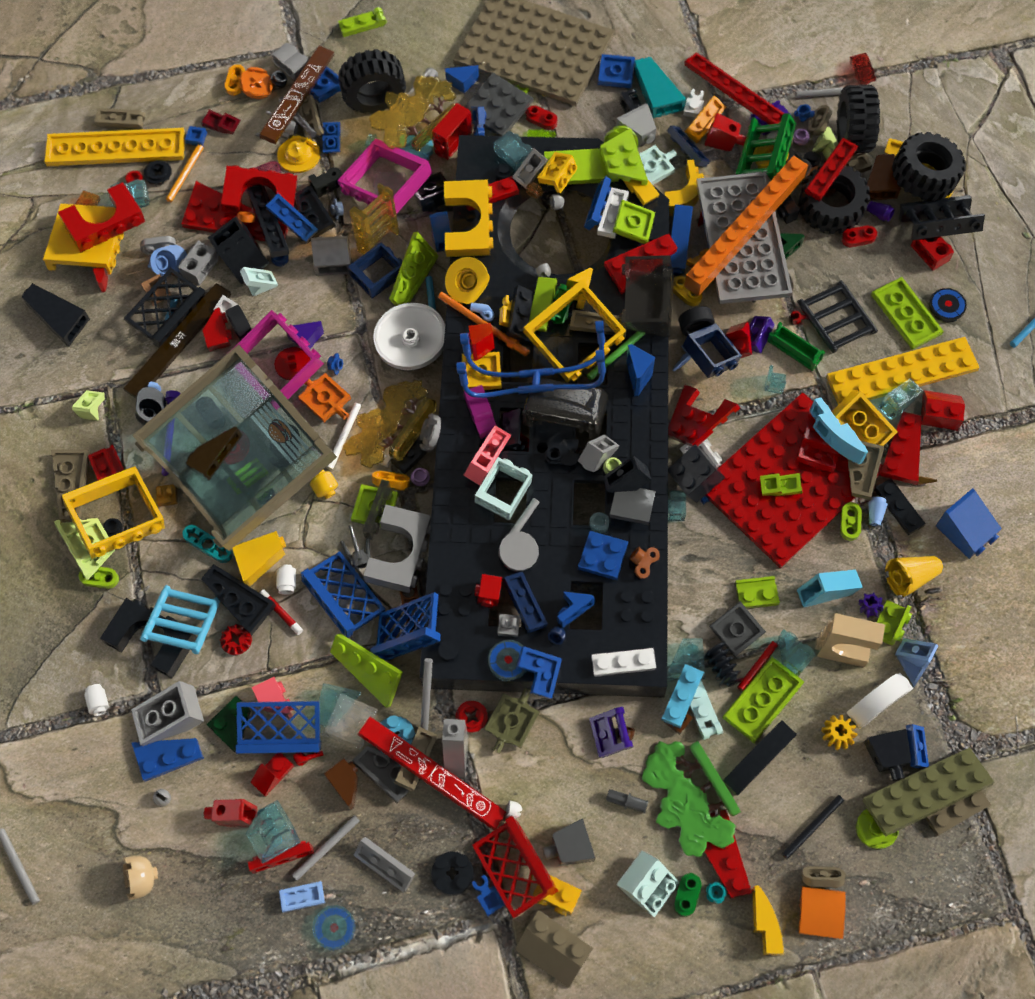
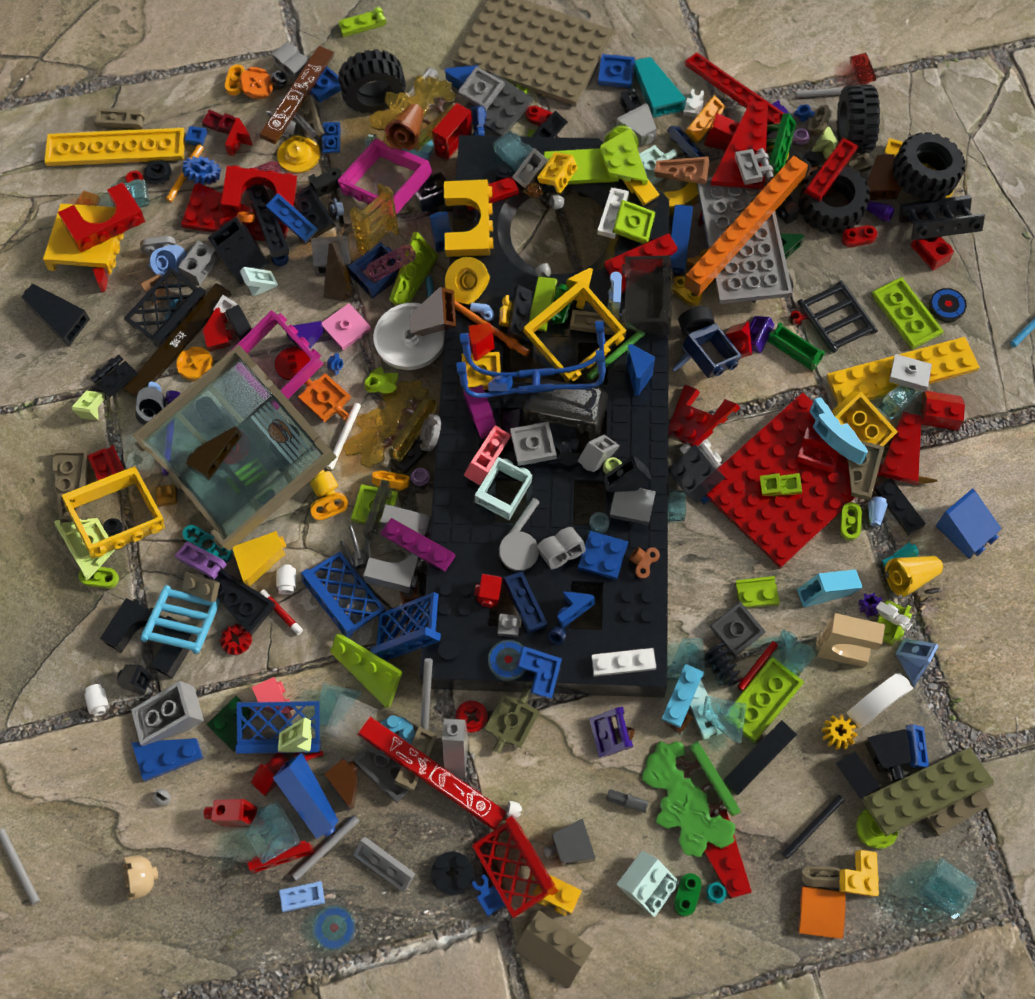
blue plate [584,176,612,230] -> none
yellow slope [752,886,784,956] -> none
clear light blue panel [764,365,786,394] -> none
none -> black plate [91,354,138,398]
none -> black slope [117,664,152,695]
none -> medium lavender plate [174,541,227,580]
none -> light orange tile [176,346,214,381]
none -> blue gear [182,156,221,185]
none -> dark tan plate [182,571,220,602]
none -> red slope [225,118,253,157]
none -> blue slope [273,753,339,839]
none -> yellowish green slope [278,718,312,752]
none -> light orange plate [310,492,348,520]
none -> bright pink plate [322,303,372,351]
none -> dark brown slope [323,241,353,301]
none -> lime plate [364,367,399,394]
none -> clear pink beam [366,244,416,280]
none -> magenta plate [380,518,456,572]
none -> dark orange cone [384,104,424,151]
none -> slope [409,287,456,336]
none -> light grey plate [457,66,505,111]
none -> blue plate [488,375,513,391]
none -> light grey plate [510,422,557,466]
none -> black slope [532,110,568,137]
none -> light grey brick [537,527,586,569]
none -> light blue plate [608,272,622,316]
none -> nougat wing [654,157,709,185]
none -> clear light blue wing [702,696,747,744]
none -> red wing [710,101,768,189]
none -> light grey plate [735,149,774,185]
none -> black hinge [836,751,880,800]
none -> yellow plate [839,850,879,897]
none -> white plate [876,601,912,630]
none -> teal cone [882,542,919,567]
none -> plate [889,354,932,392]
none -> clear light blue slope [918,857,978,919]

